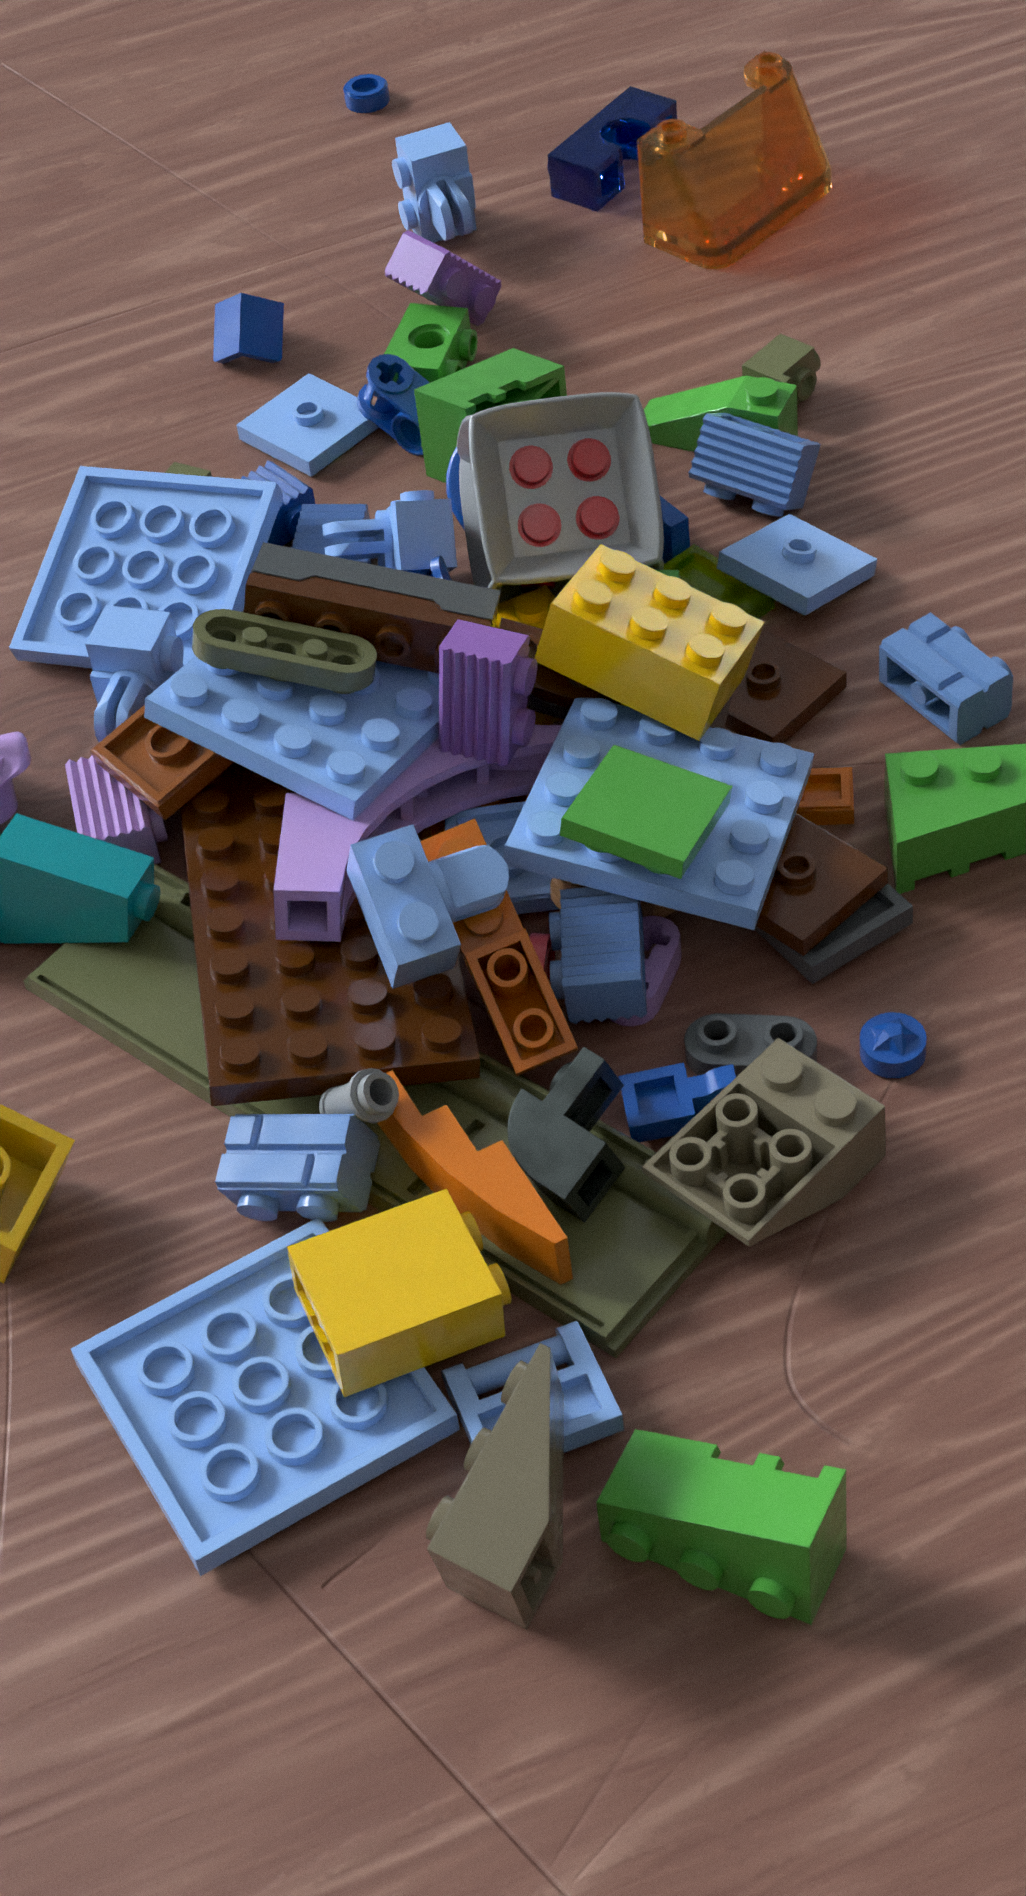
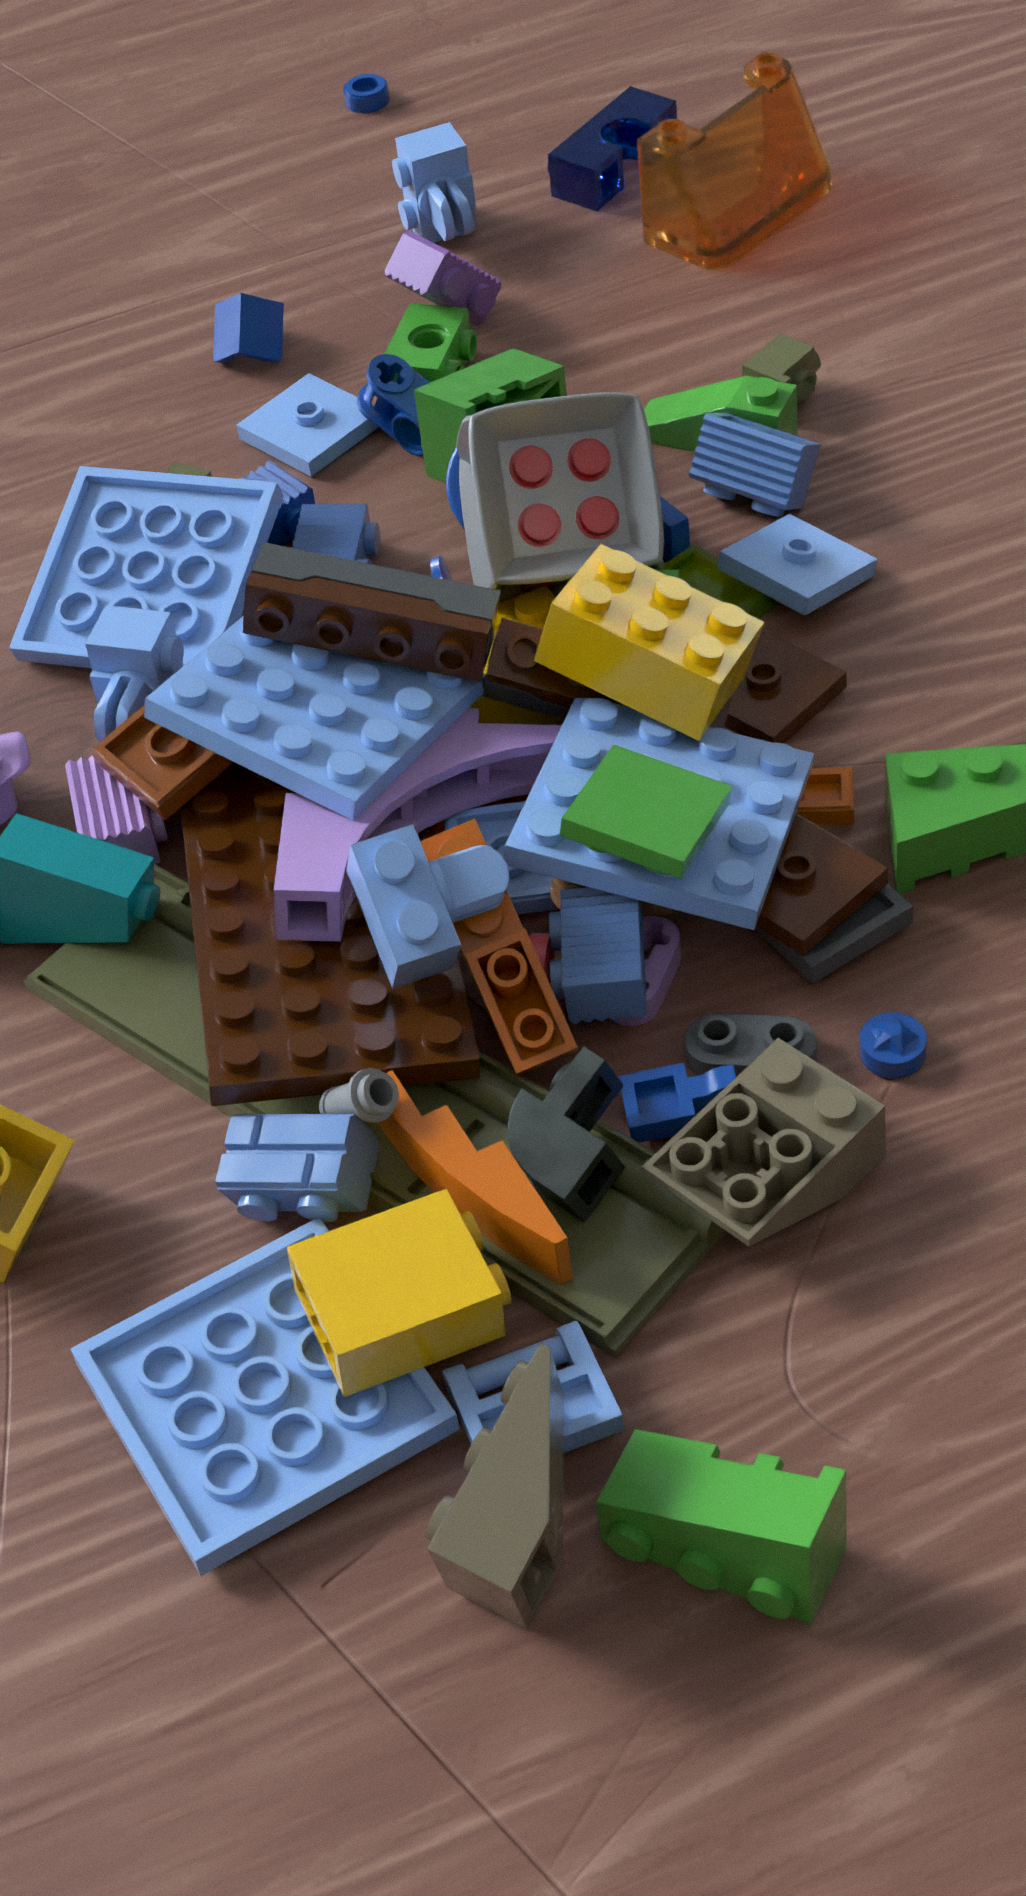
olive plate [192,609,377,694] -> none
light blue brick [322,490,457,576] -> none
medium lavender brick [439,619,537,767] -> none
medium blue brick [879,612,1013,745] -> none

